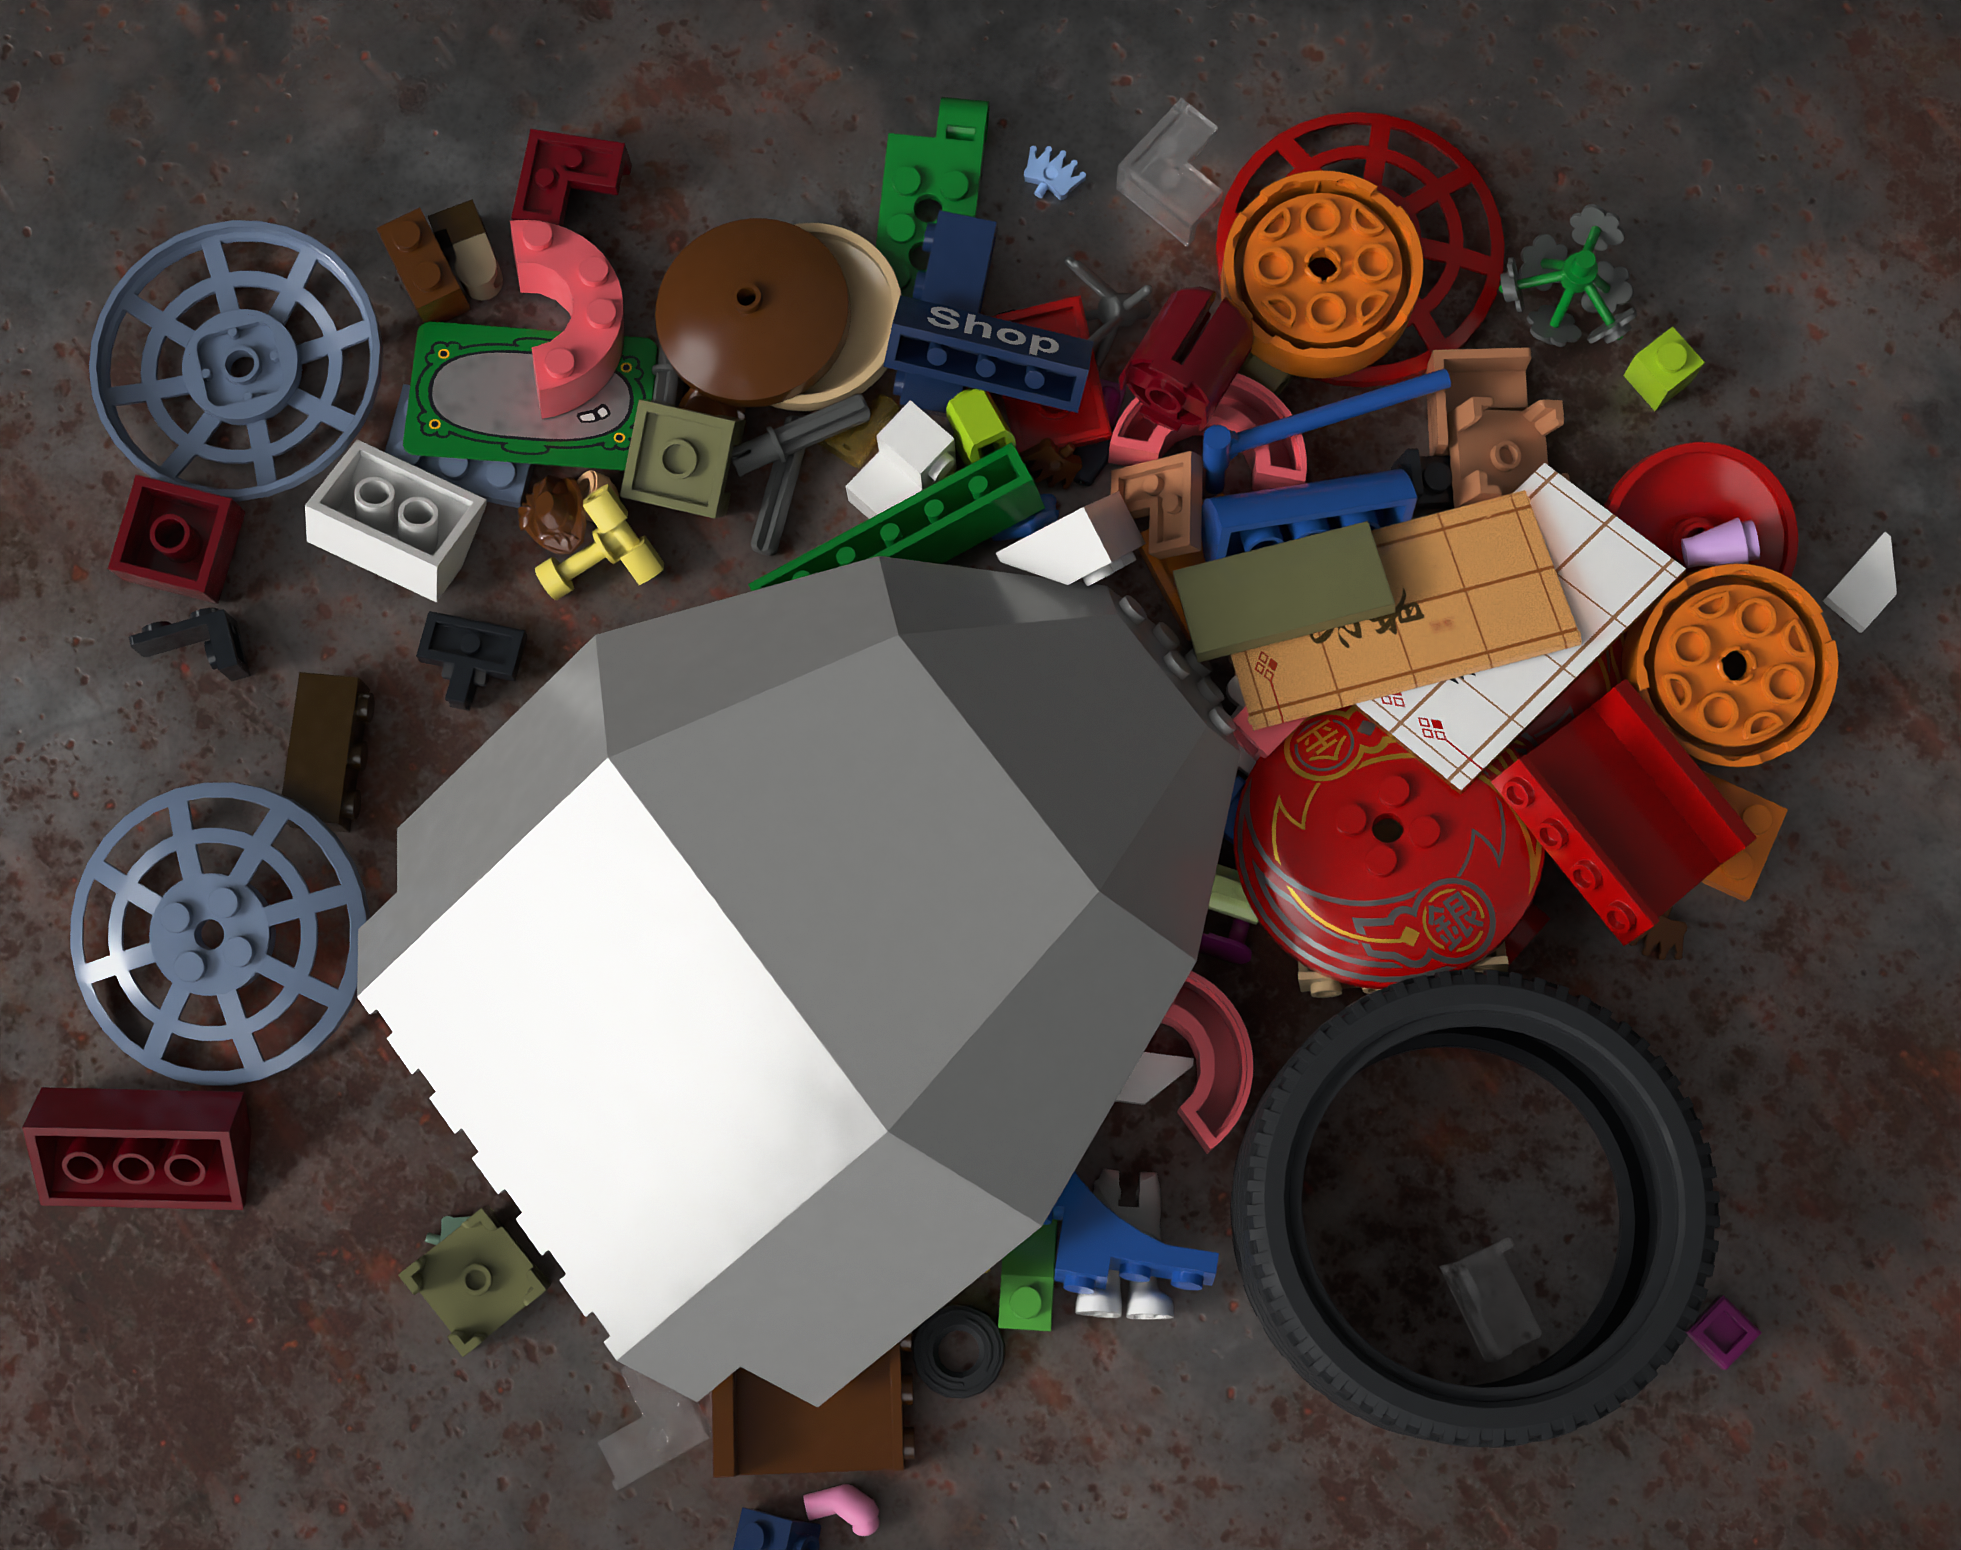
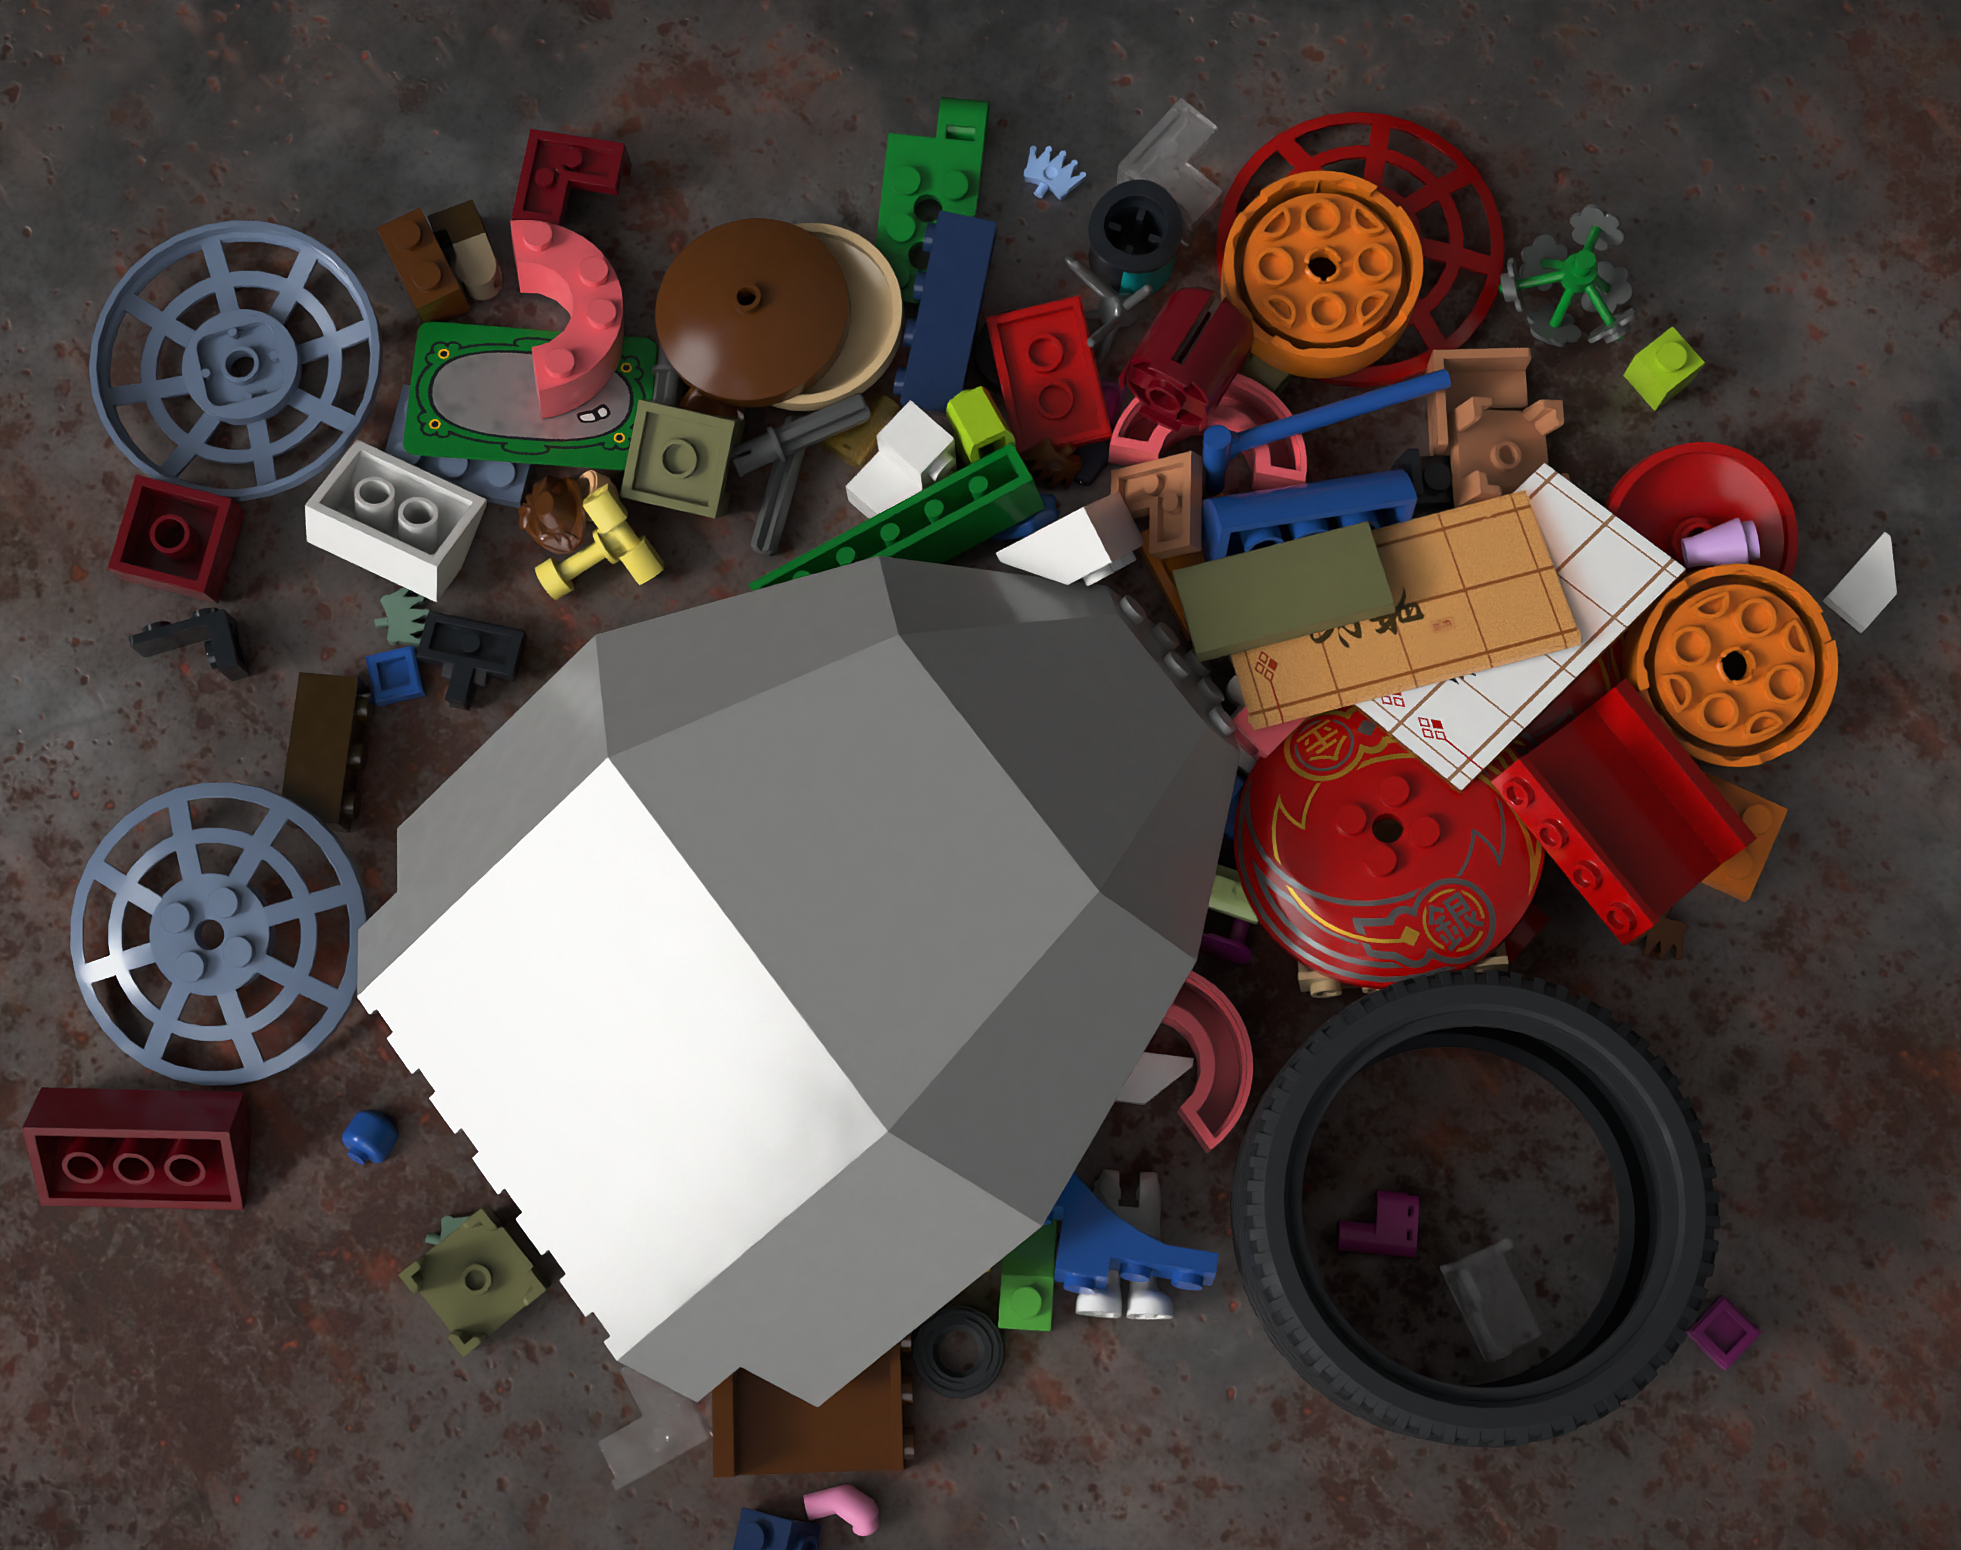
dark blue brick [883,295,1094,413] -> none
none -> blue piece [342,1110,399,1165]
none -> blue tile [365,645,426,707]
none -> sand green piece [374,587,429,647]
none -> black hat [1088,179,1183,295]
none -> dark pink piece [1336,1189,1419,1258]

